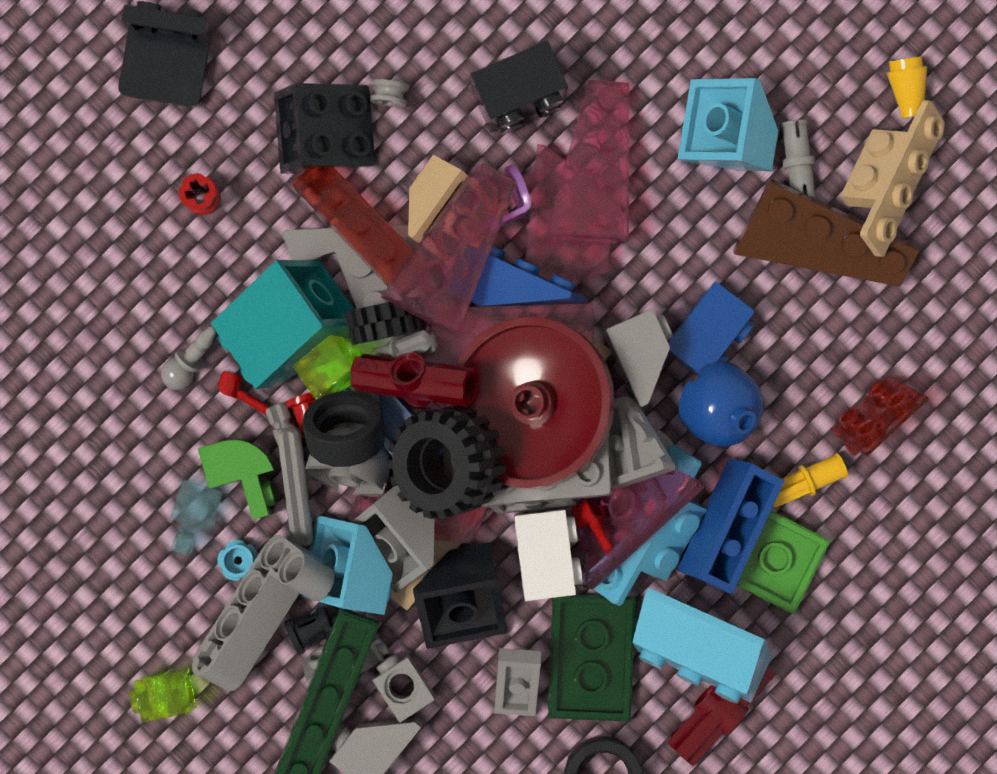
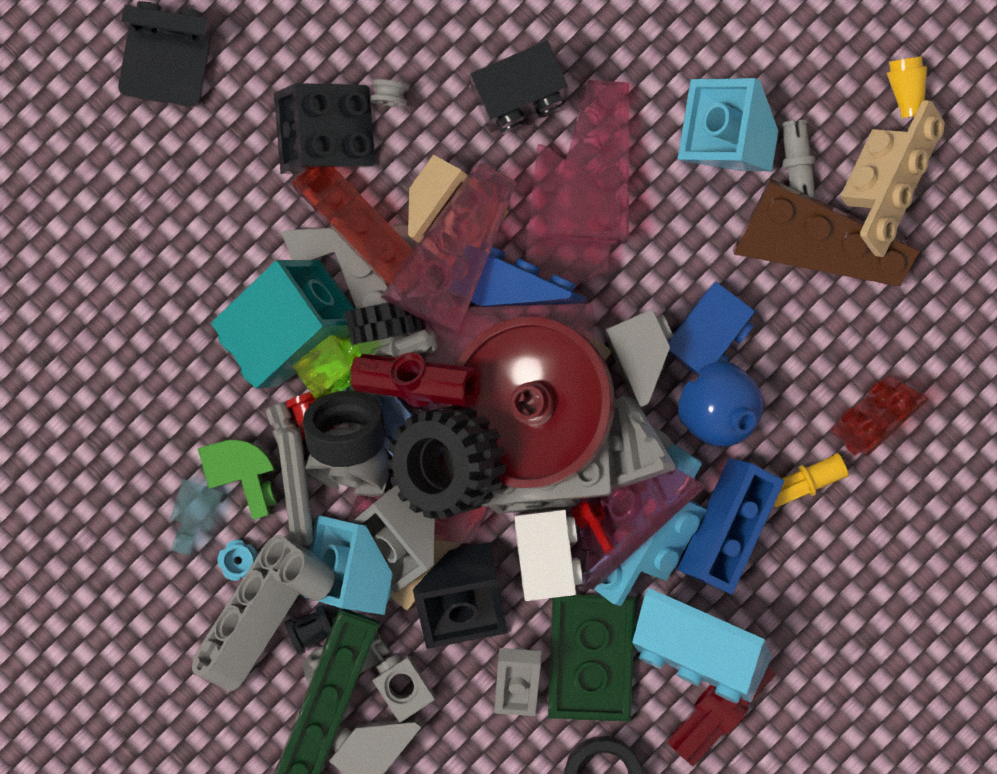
clear neon green brick [129,667,197,723] -> none
light grey bar [161,326,216,390] -> none
red bush [179,173,221,215] -> none
red hand [218,371,270,415] -> none
medium lavender piece [478,164,531,236] -> none
bright green tile [737,511,831,614] -> none

